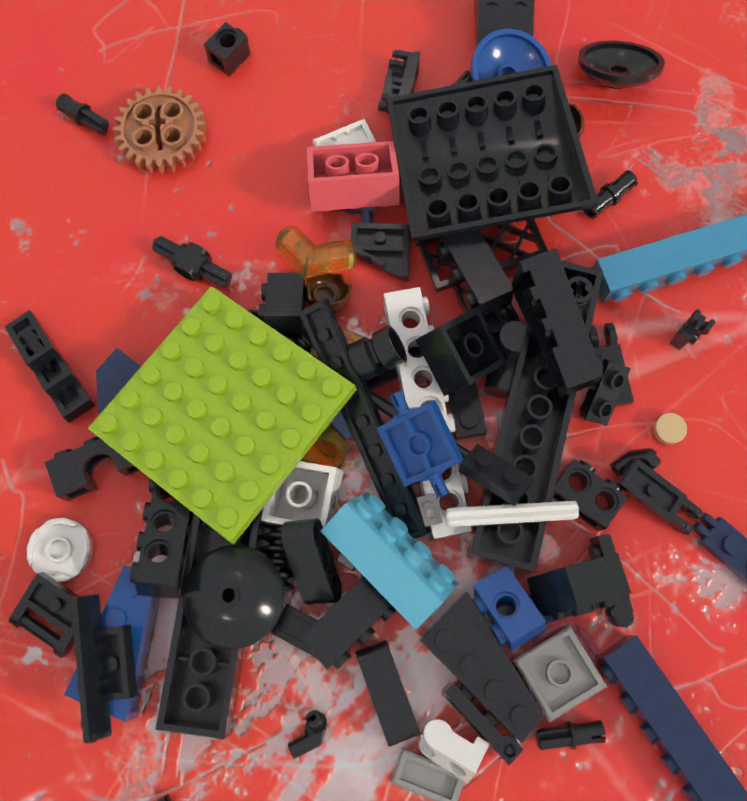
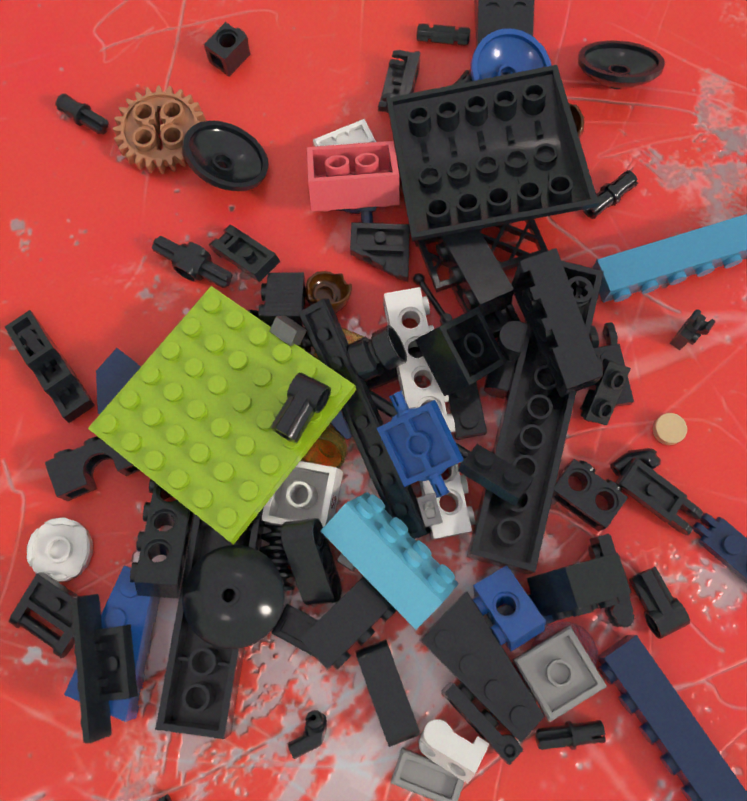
clear yellow brick [275,226,356,278] -> none
white axle [446,501,579,527] -> none
none -> black dish [182,121,268,191]
none -> black plate [209,224,281,282]
none -> flat silver piece [269,315,307,346]
none -> black piece [270,372,331,443]
none -> black hinge [413,273,452,325]
none -> black axle [416,23,470,45]
none -> black piece [629,566,690,639]

